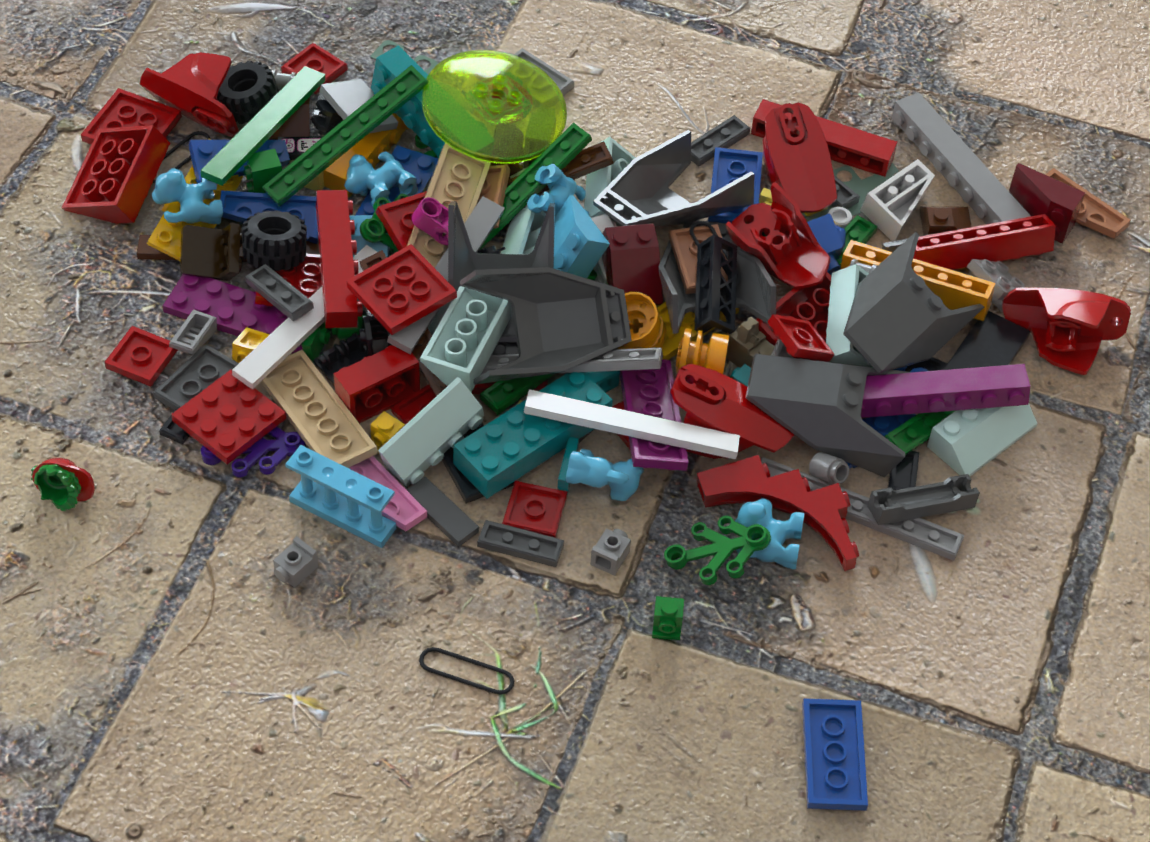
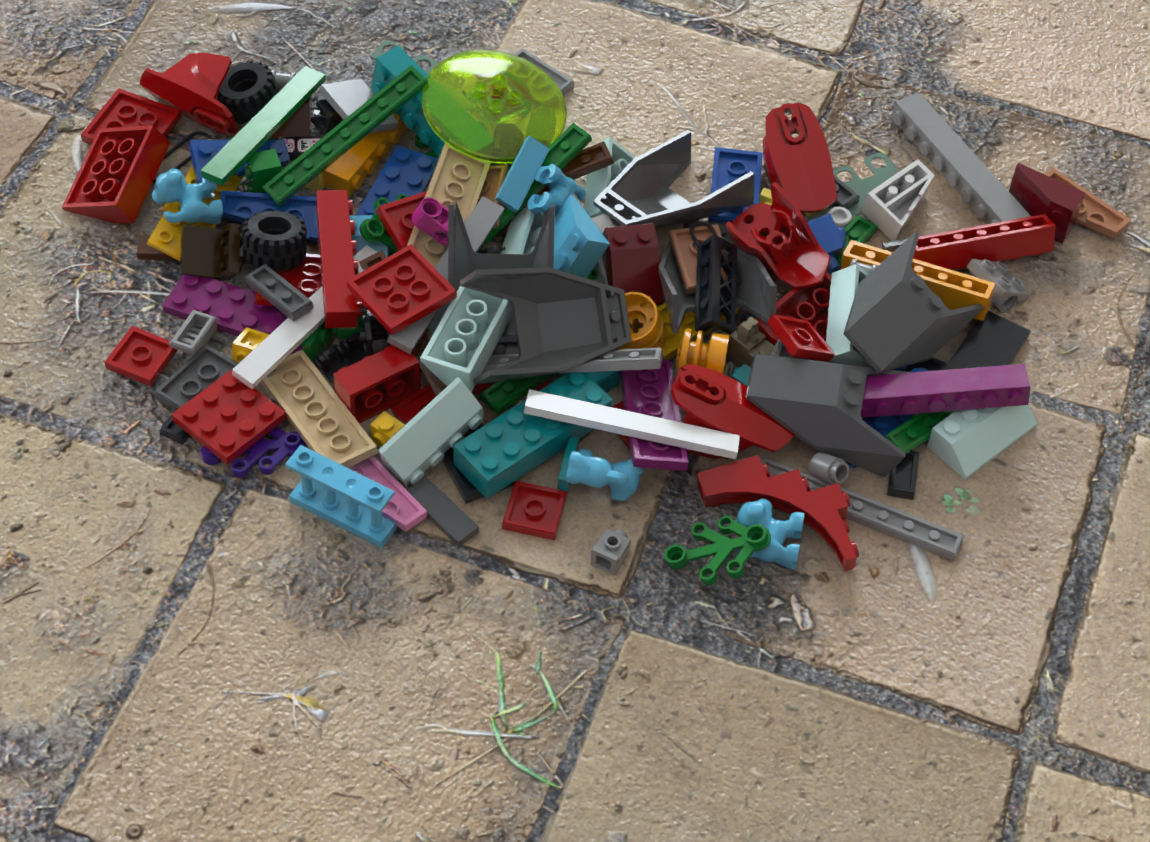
green hair [31,458,95,511] -> none
light grey brick [273,536,318,588] -> none
red tile [281,43,348,95] -> none
medium azure animal [344,151,418,206] -> none
black piece [419,647,515,695] -> none
dark grey tile [477,520,564,567] -> none
green brick [652,596,684,640] -> none
dark grey tile [691,115,751,167] -> none
red brick [751,99,897,177] -> none
blue plate [802,698,868,811] -> none
dark grey piece [867,474,980,525] -> none
reddish brown slope [919,206,972,236] -> none
red piece [1002,288,1131,375] -> none
none -> medium azure tile [495,136,550,212]

